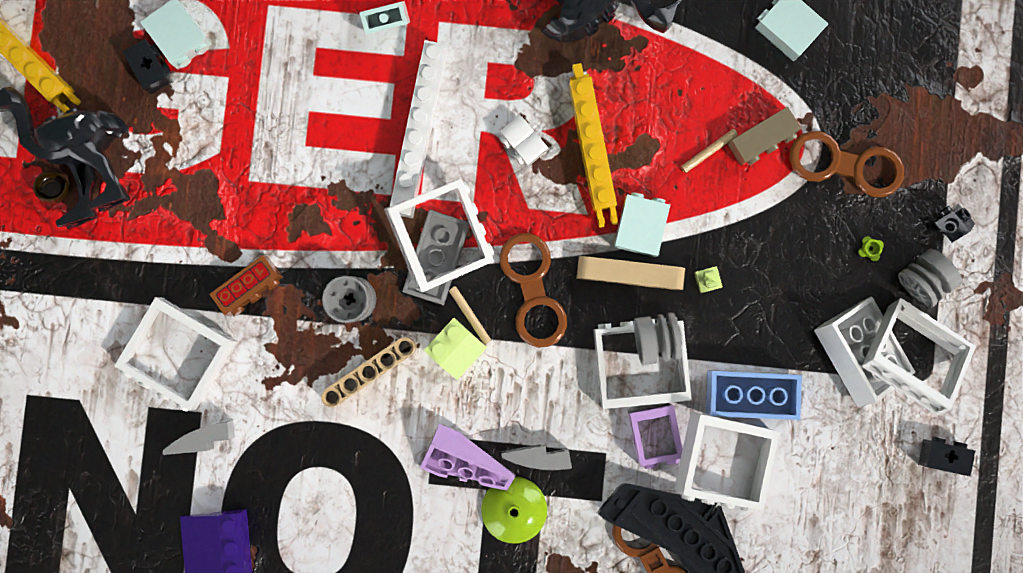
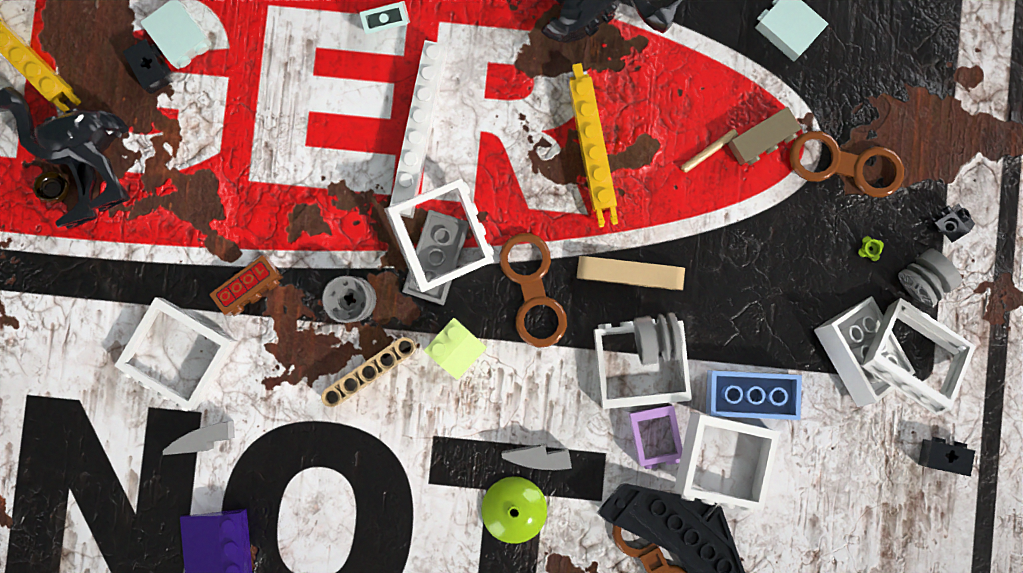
lavender wedge [420,424,515,490] -> none
tan bar [449,286,491,345] -> none
white brick [500,115,548,167] -> none
light aqua brick [613,193,670,258] -> none
yellowish green tile [694,266,722,293] -> none

